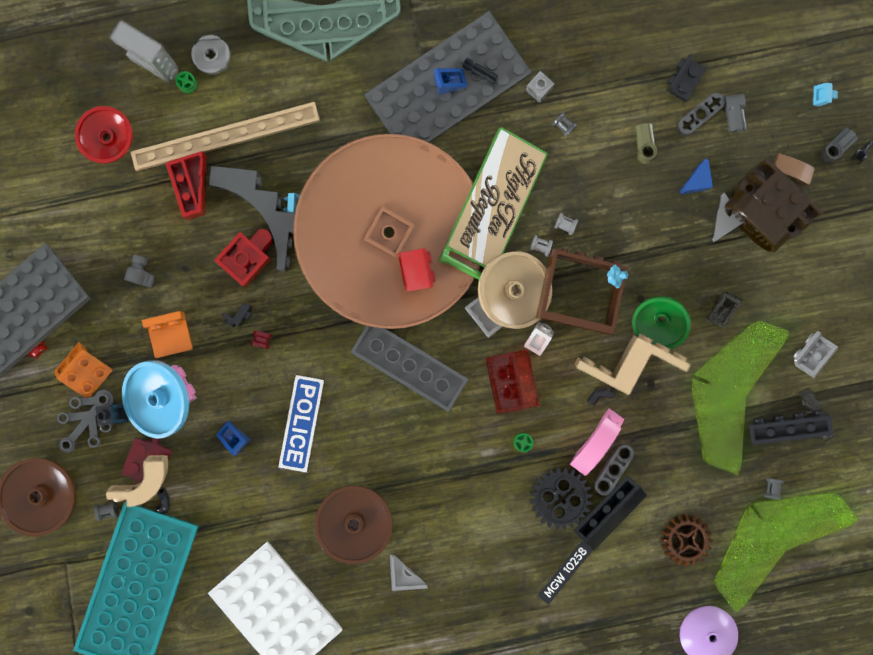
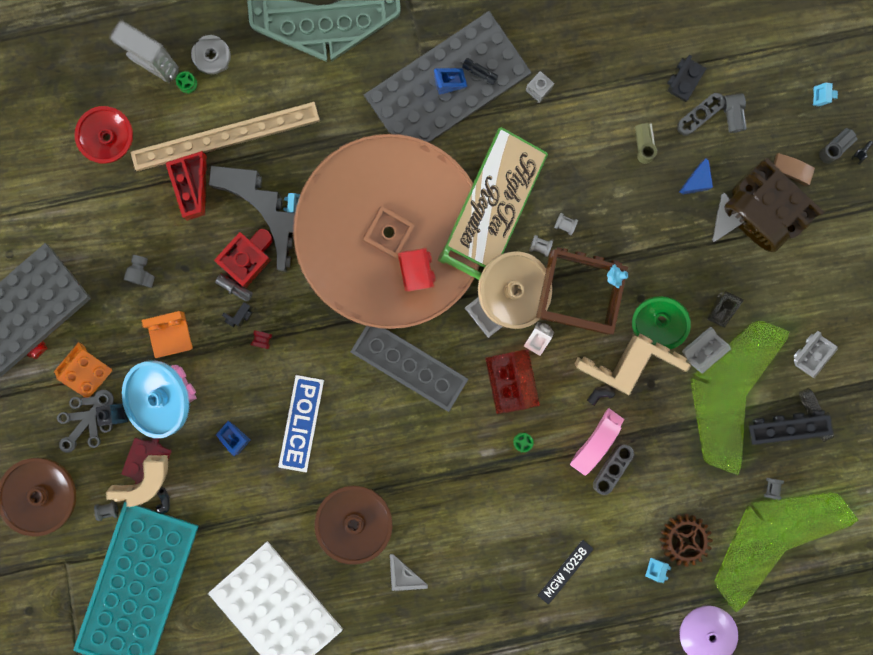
black gear [529,467,593,530] -> none
dark grey bush [552,112,577,138] -> none
black brick [574,475,648,551] -> none
none -> dark grey axle [215,273,253,301]
none -> medium azure tile [645,558,671,583]
none -> light grey bracket [682,327,731,373]

